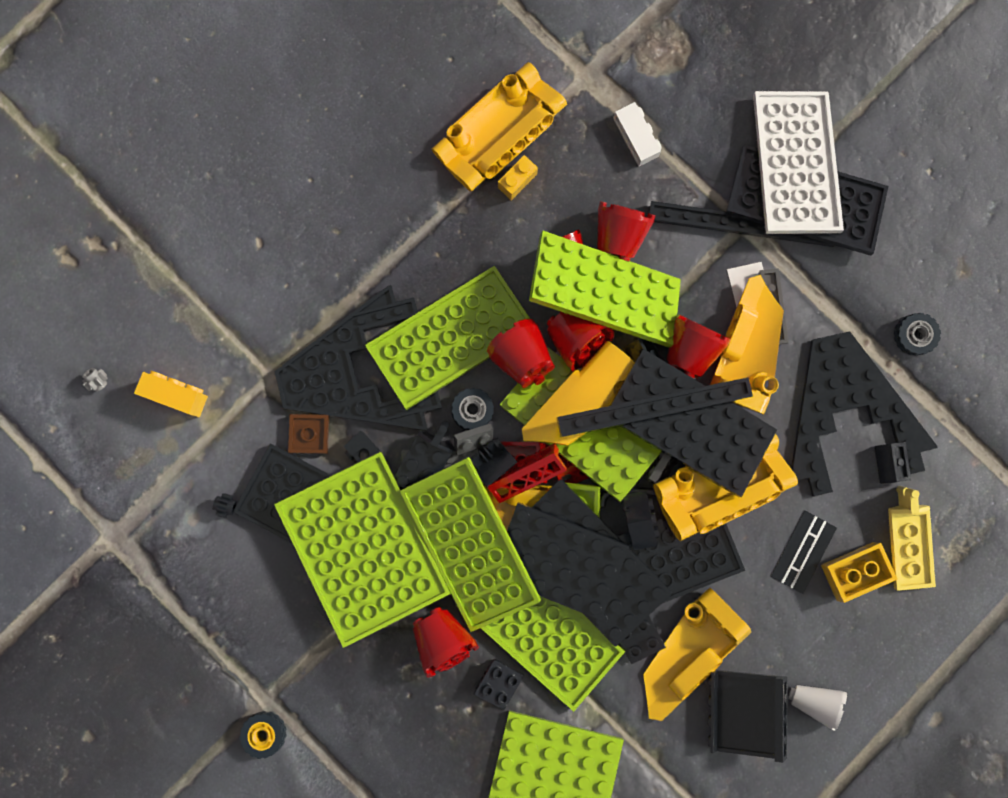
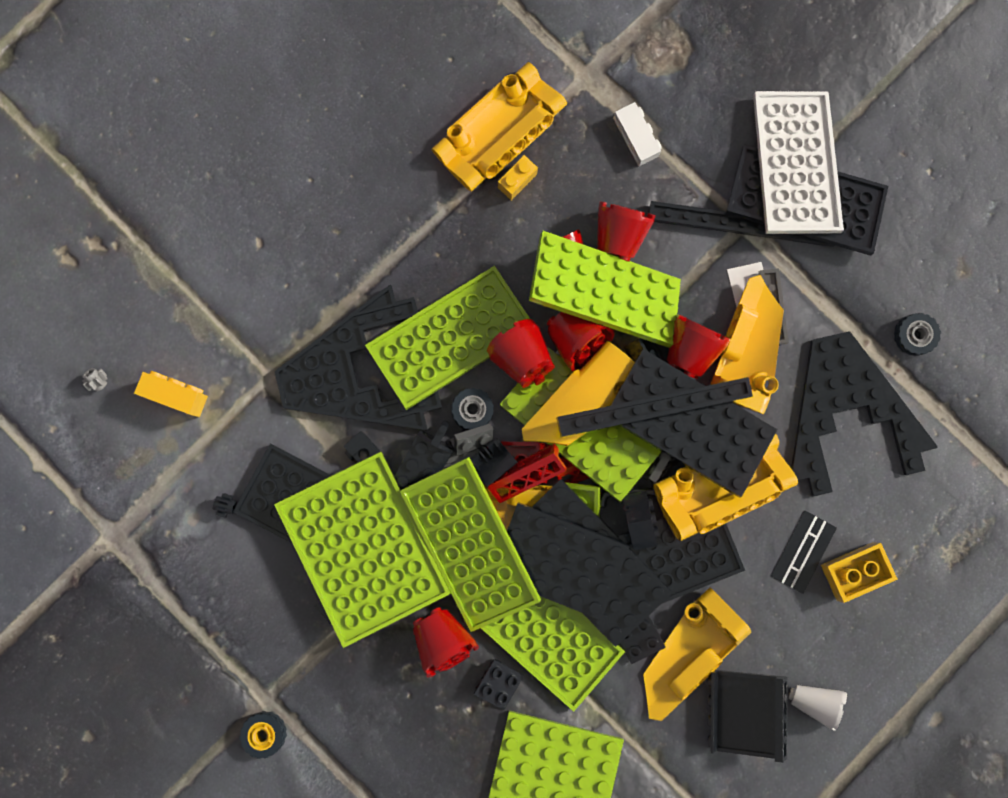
reddish brown plate [288,414,329,454] -> none
black panel [875,442,911,484] -> none
light yellow hinge [888,486,936,591] -> none

